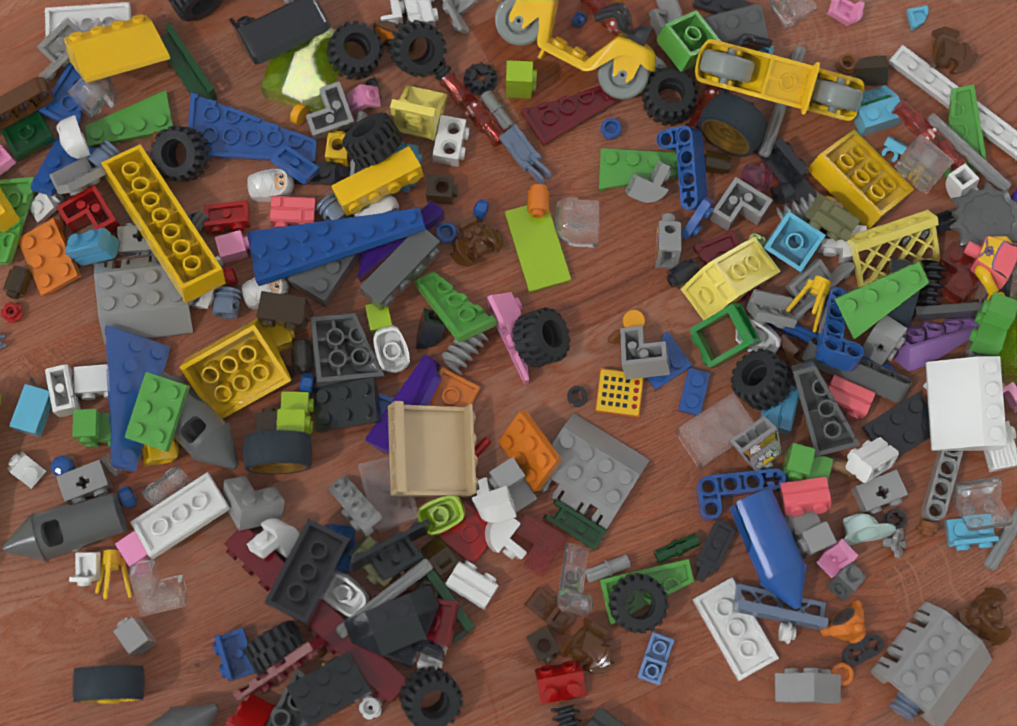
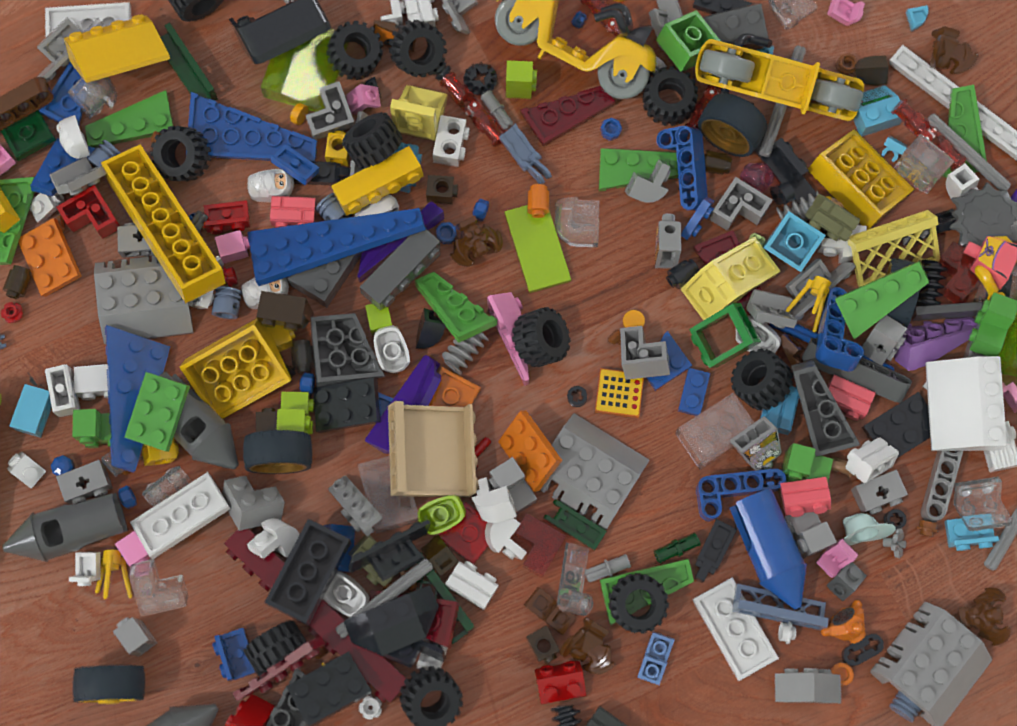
dark azure brick [65,228,120,266] -> none

